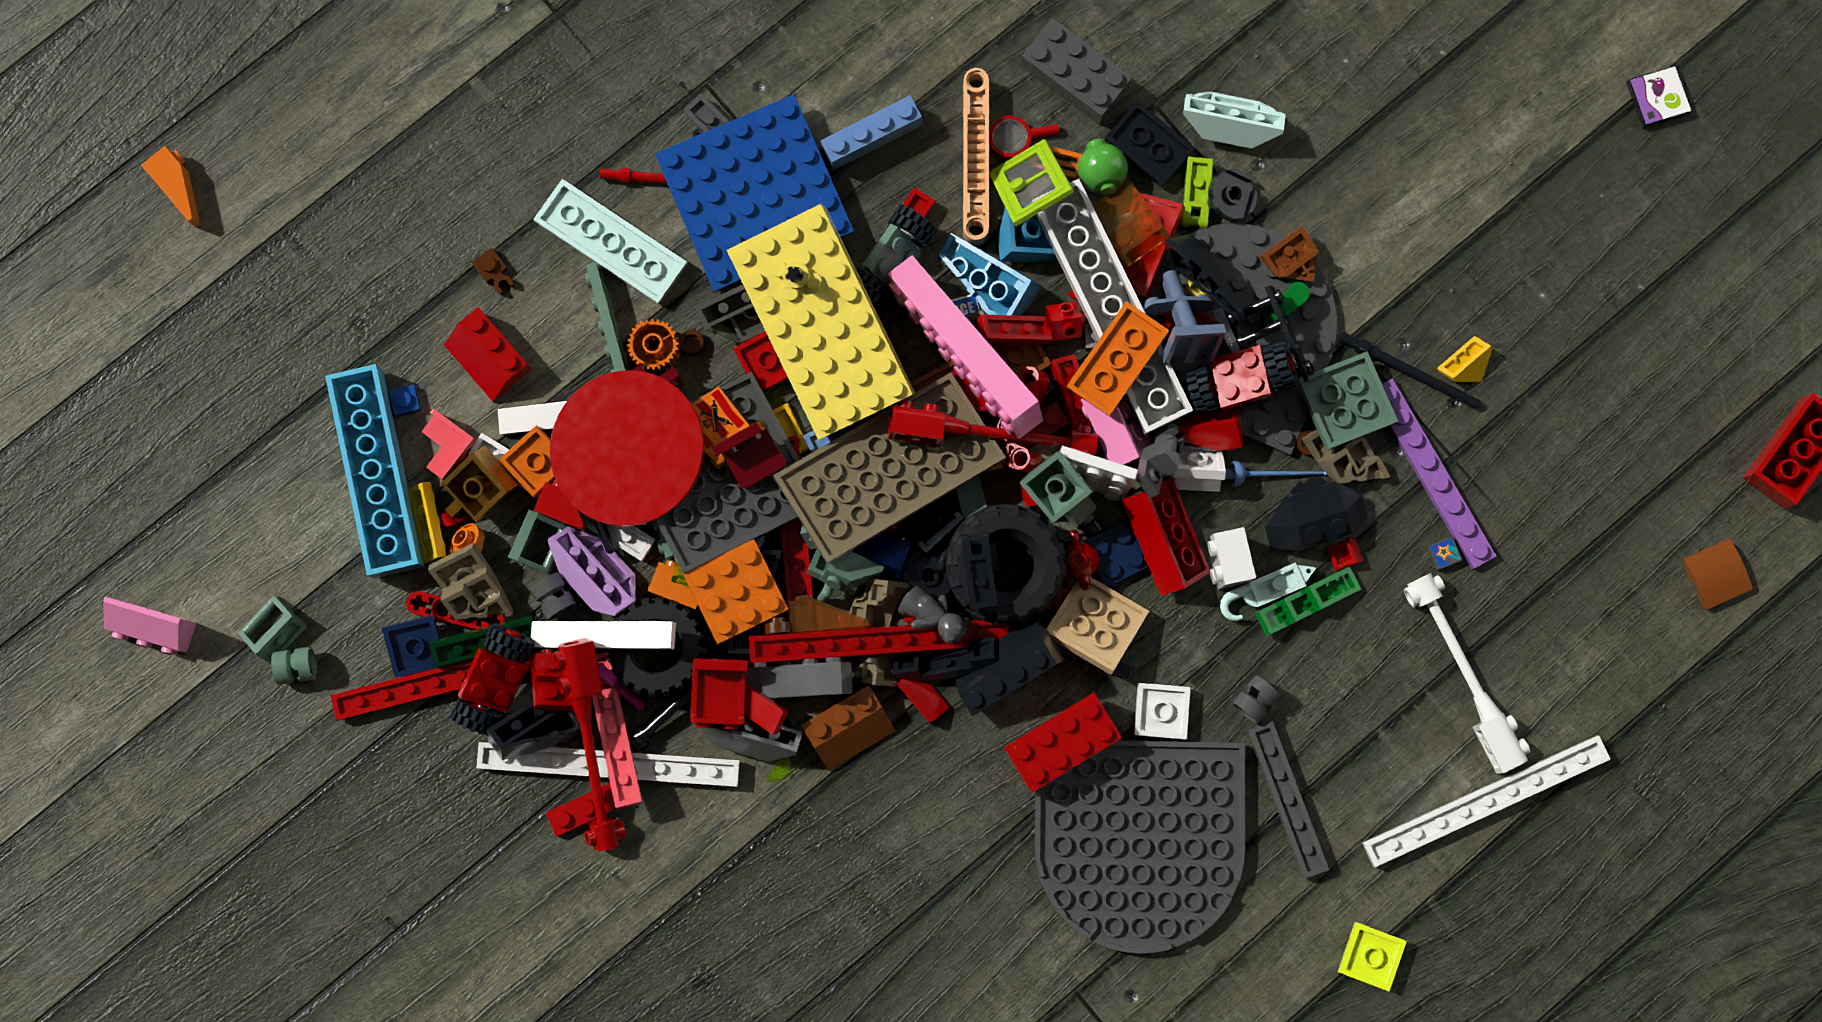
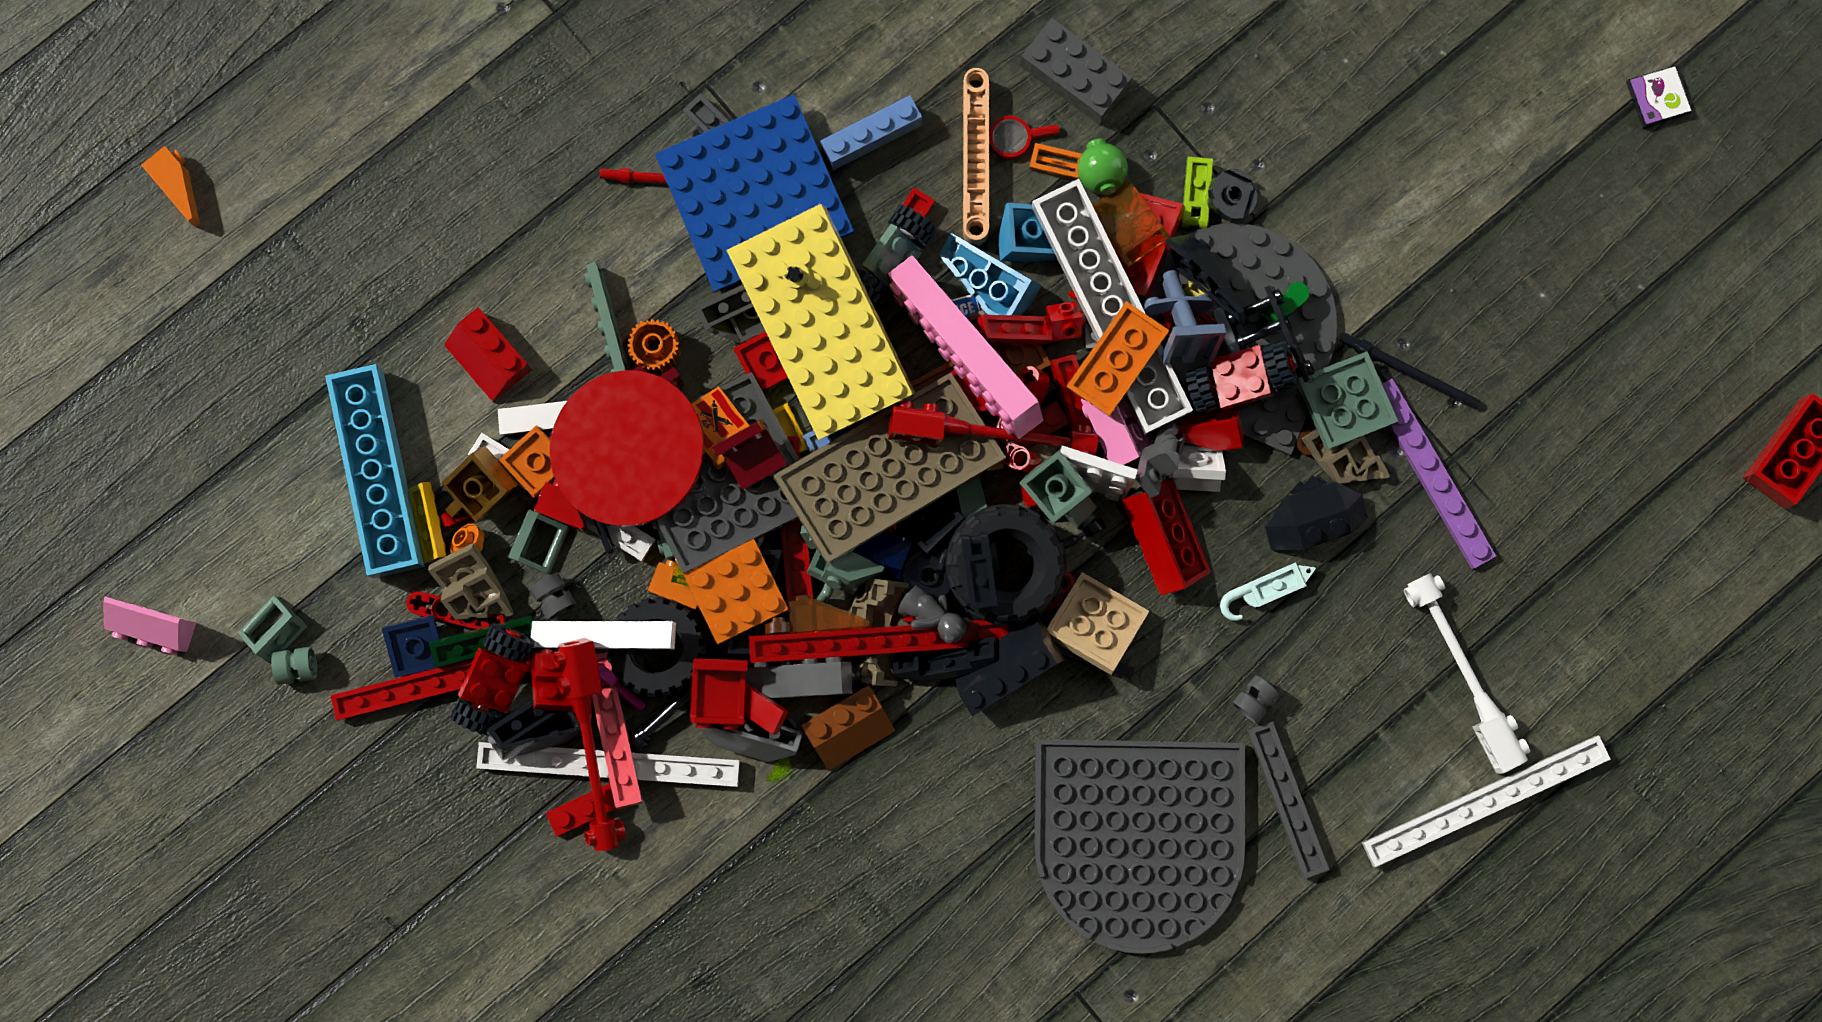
blue plate [389,385,422,417] -> none
coral panel [422,409,477,480] -> none
reddish brown plate [472,248,515,296] -> none
light aqua plate [533,179,688,305] -> none
lavender wedge [548,526,636,616] -> none
reddish brown tile [679,329,705,356] -> none
red slope [897,679,949,724] -> none
lime door [989,139,1074,227] -> none
red brick [1003,693,1122,793] -> none
red piece [1065,530,1099,590] -> none
dark blue plate [1083,519,1149,587] -> none
black plate [1104,101,1195,188] -> none
white plate [1134,683,1190,740] -> none
light aqua wedge [1183,92,1285,148] -> none
white slope [1208,527,1256,590] -> none
medium blue sword [1225,461,1328,487] -> none
green slope [1255,566,1361,636] -> none
dark orange slope [1259,226,1319,282] -> none
red slope [1327,537,1364,571] -> none
neon yellow plate [1338,922,1407,992] -> none
tile [1427,537,1462,570] -> none
yellow slope [1437,336,1493,382] -> none
dark orange slope [1682,539,1753,610] -> none

